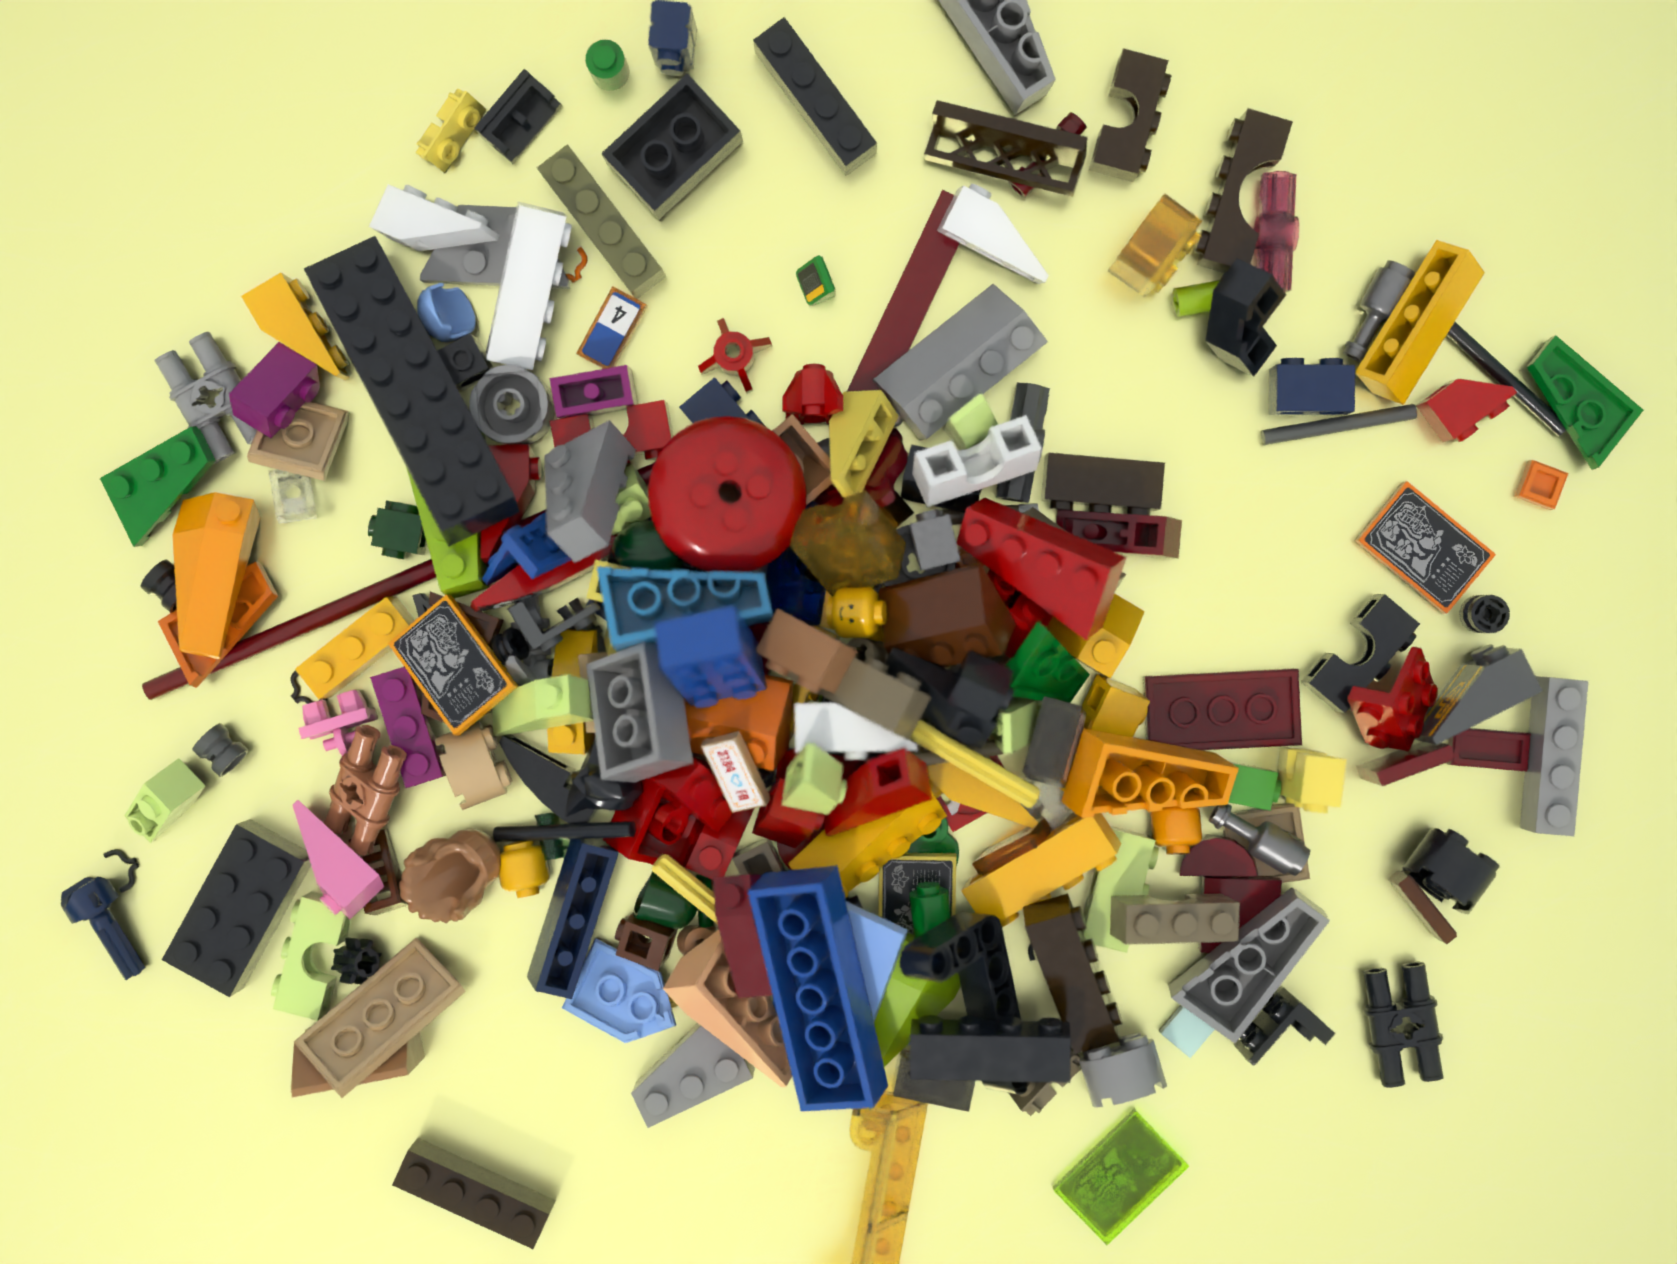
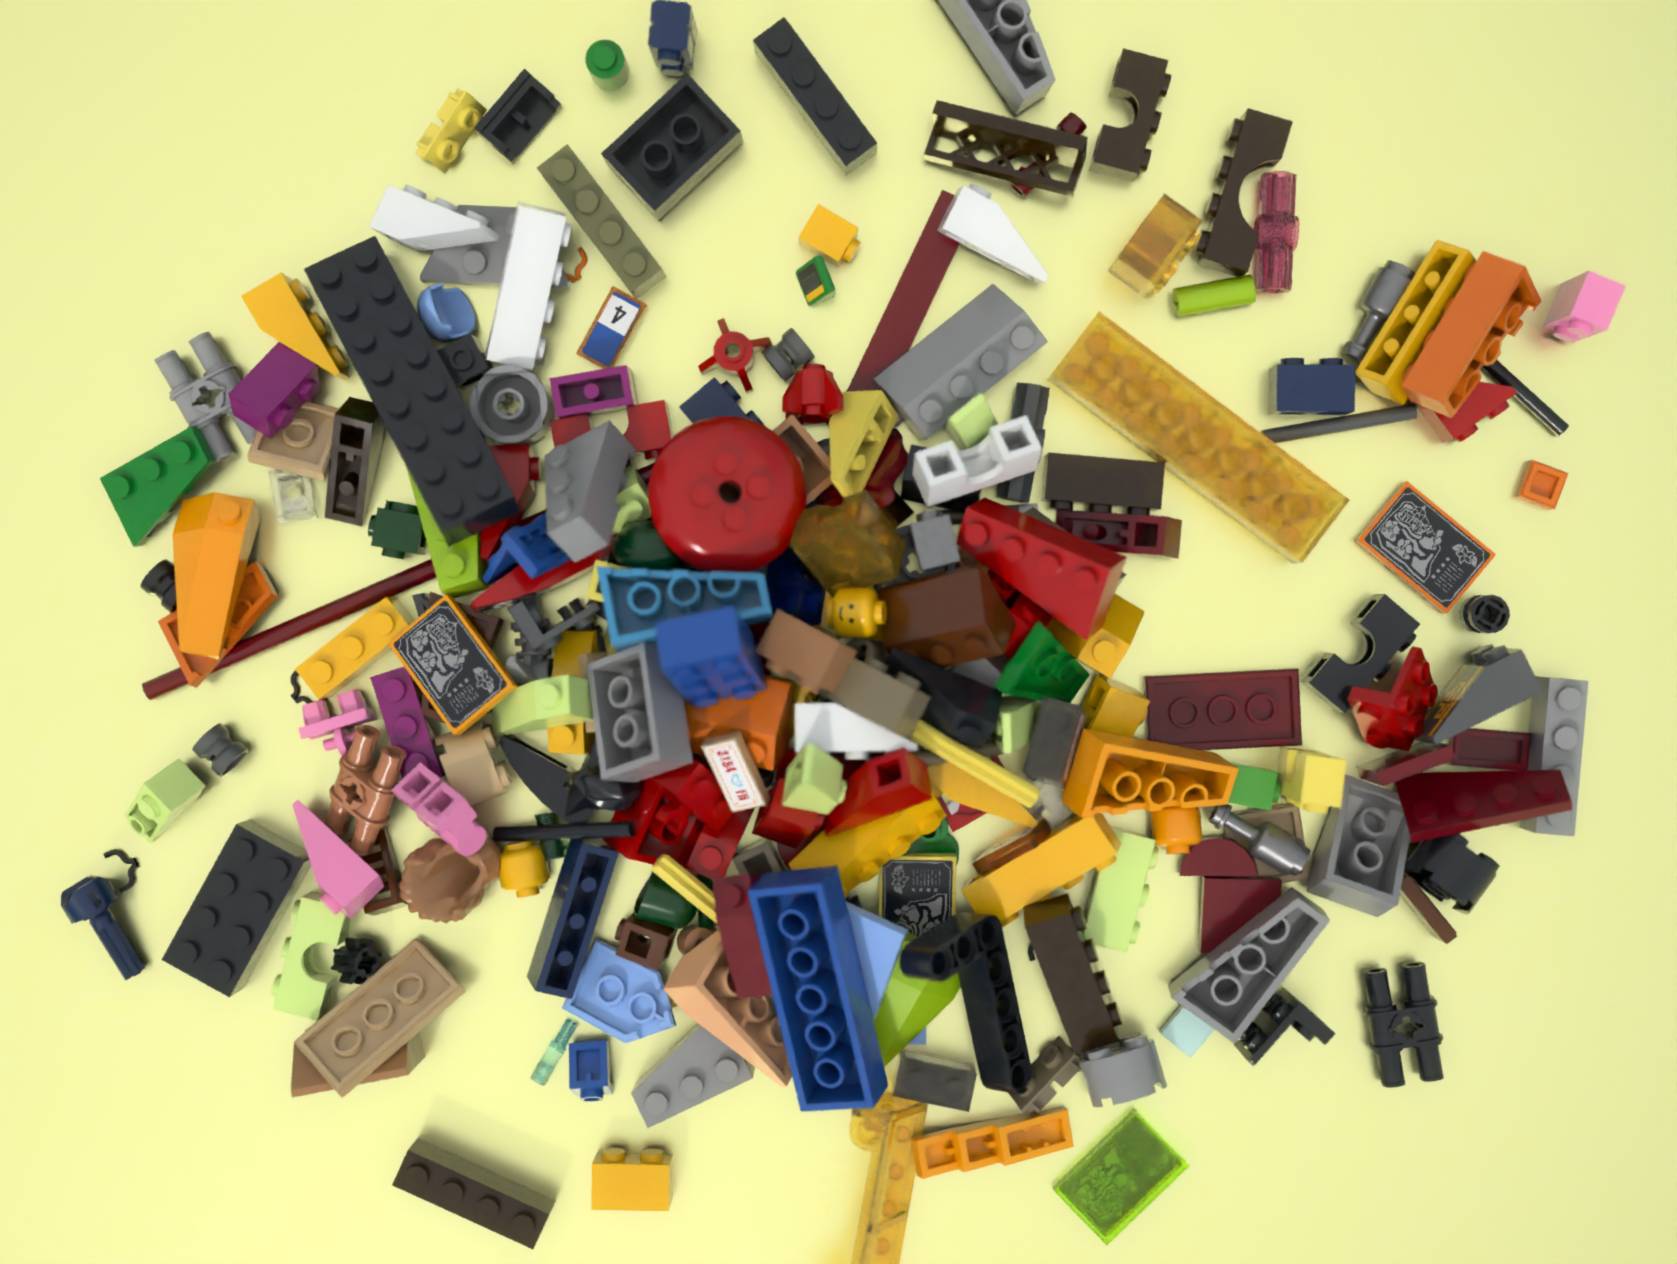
black bush [491,627,529,666] -> none
green brick [909,881,951,939] -> none
black brick [910,1015,1071,1083] -> none
black brick [946,650,1014,722] -> none
dark tan arch [1110,893,1239,945] -> none
black brick [1205,258,1286,377] -> none
green wing [1526,335,1644,470] -> none
none -> dark brown slope [324,397,385,527]
none -> bright pink legs [392,762,486,856]
none -> clear light blue piece [530,1019,577,1086]
none -> blue bracket [569,1040,613,1102]
none -> yellow brick [591,1148,673,1211]
none -> dark grey wheel [761,328,815,382]
none -> yellow brick [798,204,861,268]
none -> light orange slope [911,1108,1074,1179]
none -> clear yellow brick [1047,311,1350,564]
none -> light grey slope [1306,774,1410,917]
none -> dark red wing [1394,770,1572,843]
none -> orange wedge [1401,251,1542,418]
none -> bright pink brick [1543,271,1626,343]

